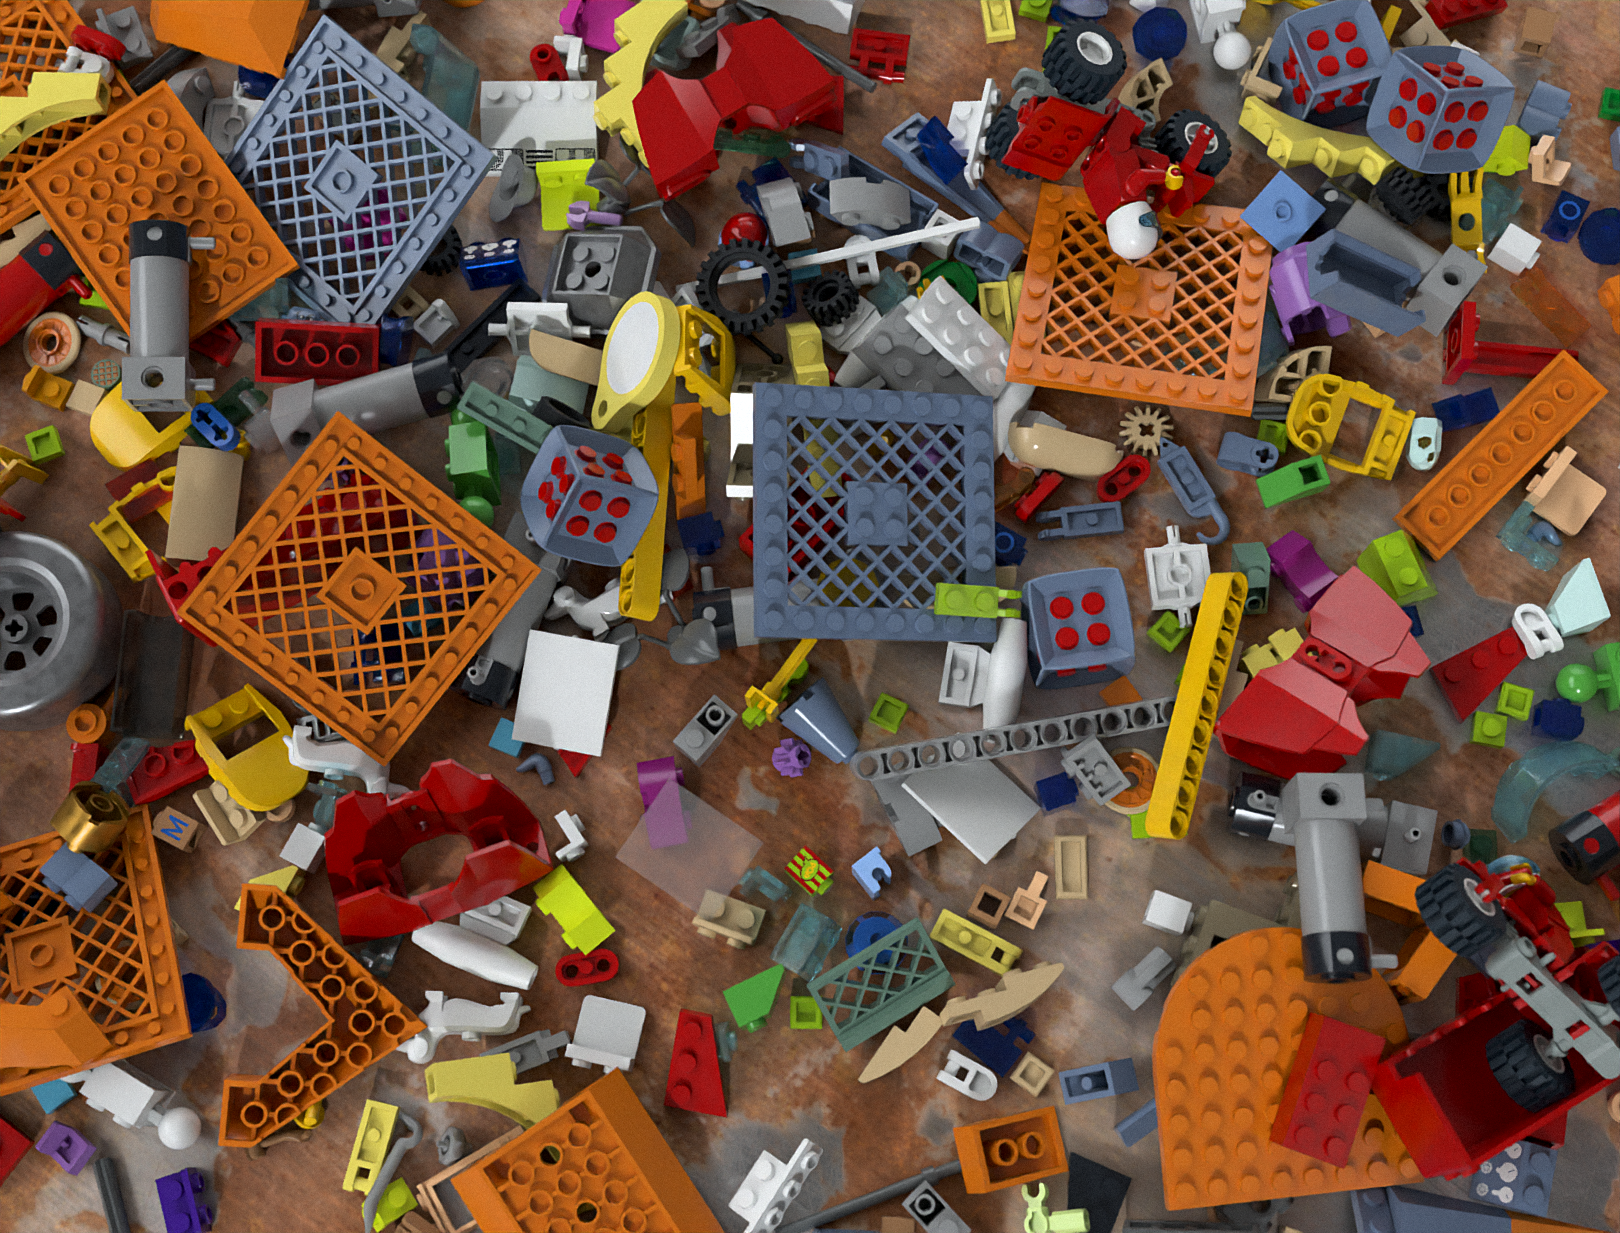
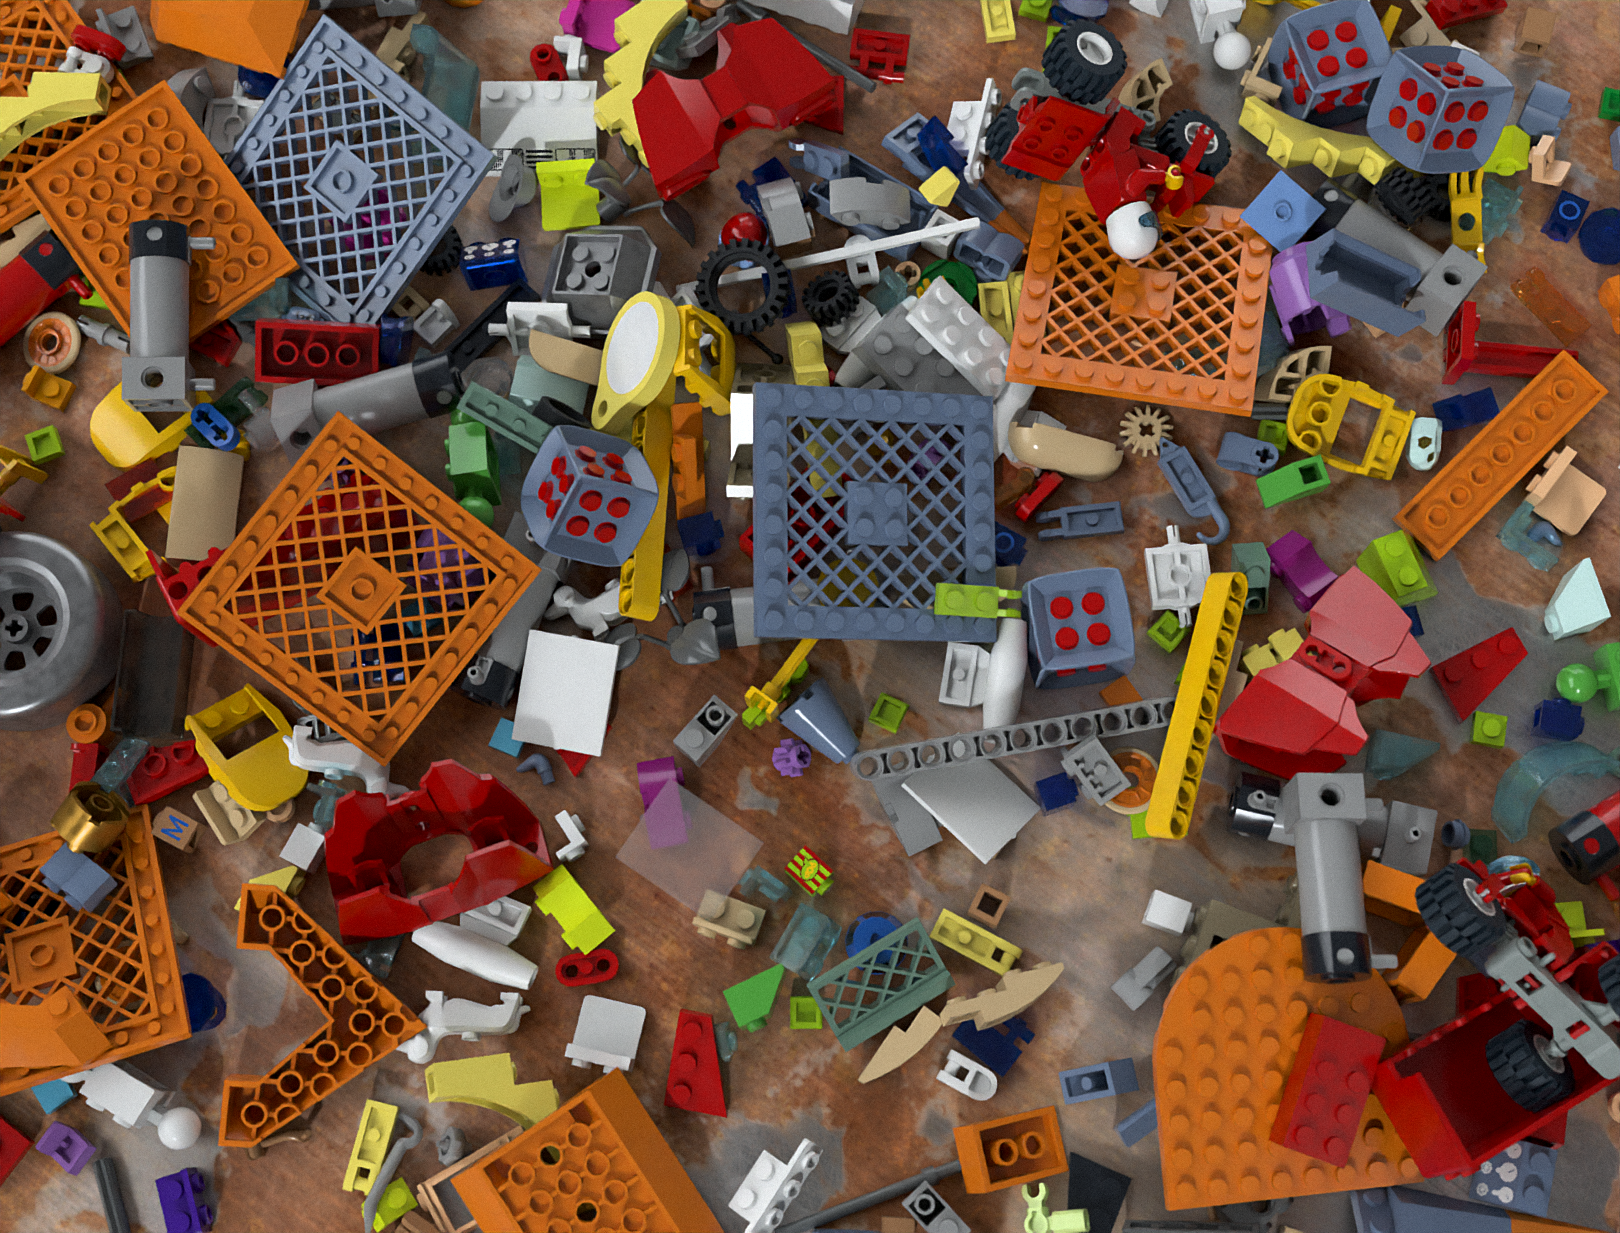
tan tile [66,379,109,417] -> none
tile [91,359,122,391] -> none
dark grey axle [129,45,193,96] -> none
yellow plate [294,1099,325,1129] -> none
light grey hinge [479,1029,572,1075] -> none
lavender bar [566,201,623,231] -> none
clear green plate [714,127,791,158] -> none
medium azure plate [788,248,822,285] -> none
light blue hinge [852,846,891,901] -> none
light nougat plate [1004,871,1048,930] -> none
tan tile [1010,1051,1055,1098] -> none
tan tile [1054,835,1088,900] -> none
red plate [1096,455,1151,503] -> none
clear blue hat [1132,7,1187,62] -> none
white brick [1487,223,1542,276] -> none
lime tile [1494,682,1535,722] -> none
white plate [1512,604,1564,659] -> none
none -> light yellow slope [919,166,960,207]

